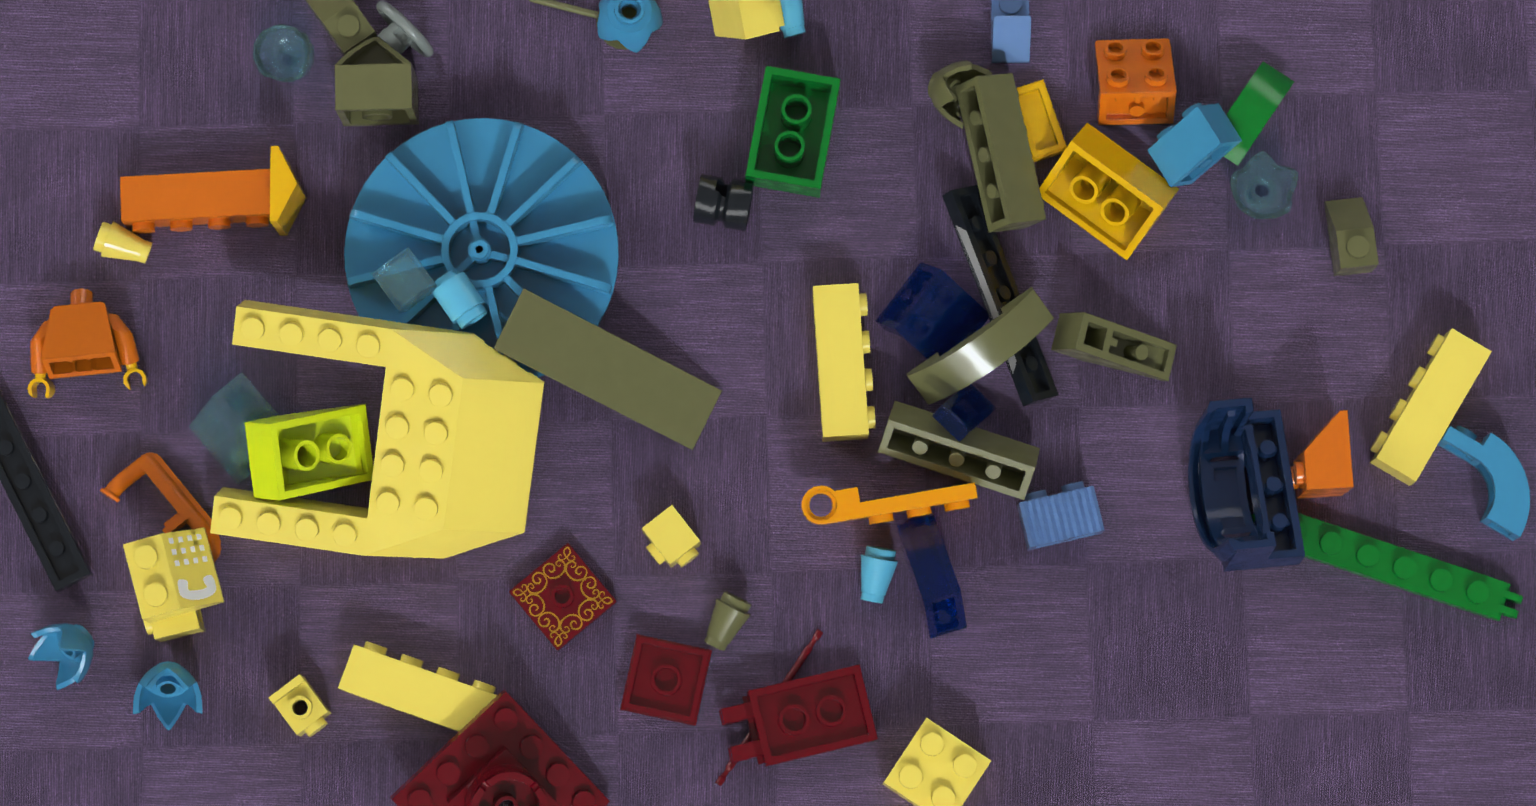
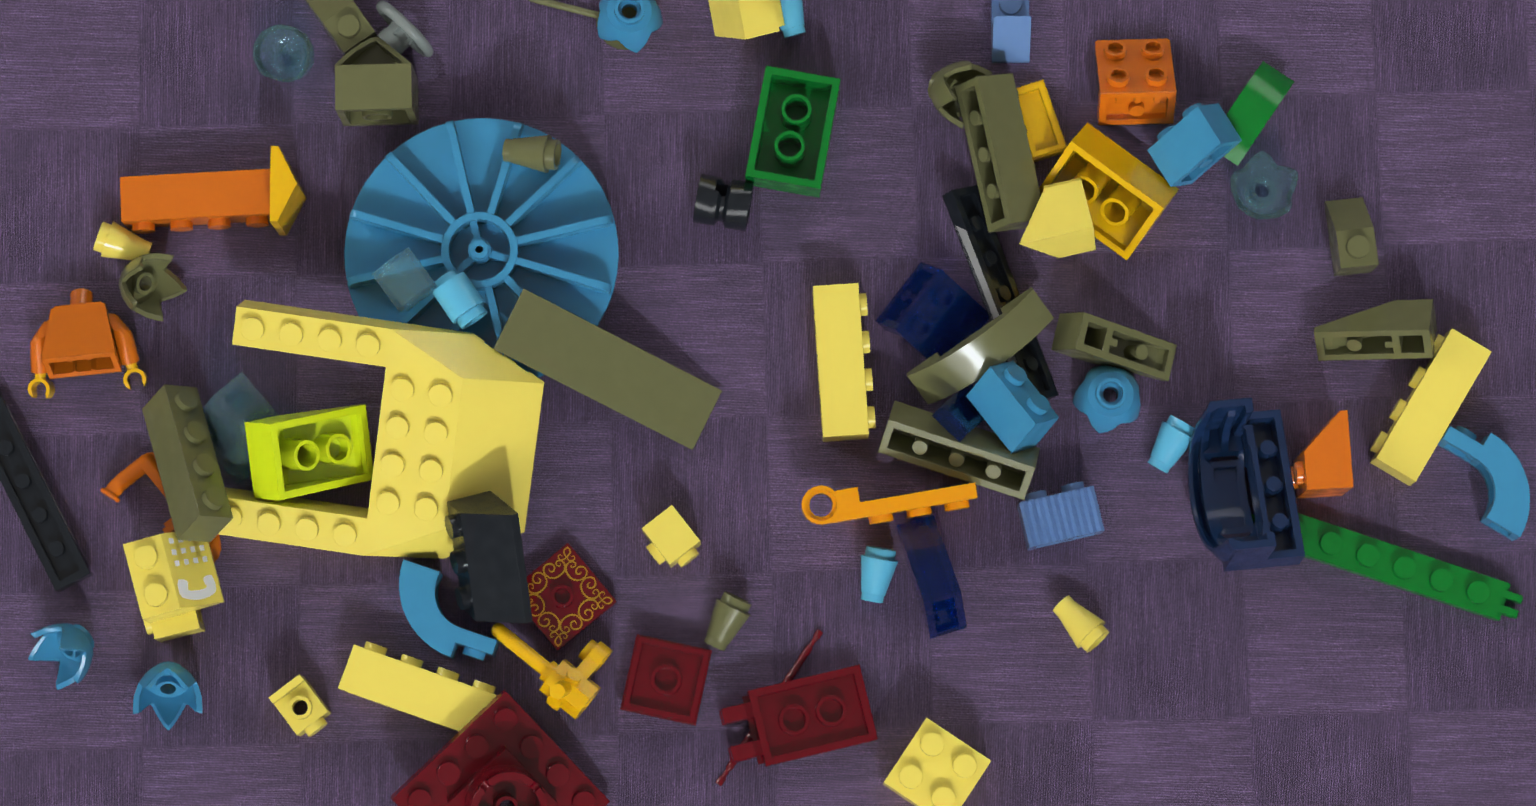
none -> olive piece [119,253,187,321]
none -> olive brick [142,384,233,542]
none -> dark azure arch [399,559,500,661]
none -> black slope [445,491,533,623]
none -> yellow piece [491,623,613,719]
none -> olive cone [502,135,561,173]
none -> dark azure brick [966,360,1059,454]
none -> light yellow slope [1019,178,1096,258]
none -> light yellow cone [1053,595,1109,653]
none -> dark azure piece [1072,365,1141,433]
none -> medium azure cone [1147,414,1194,474]
none -> olive slope [1314,299,1437,361]

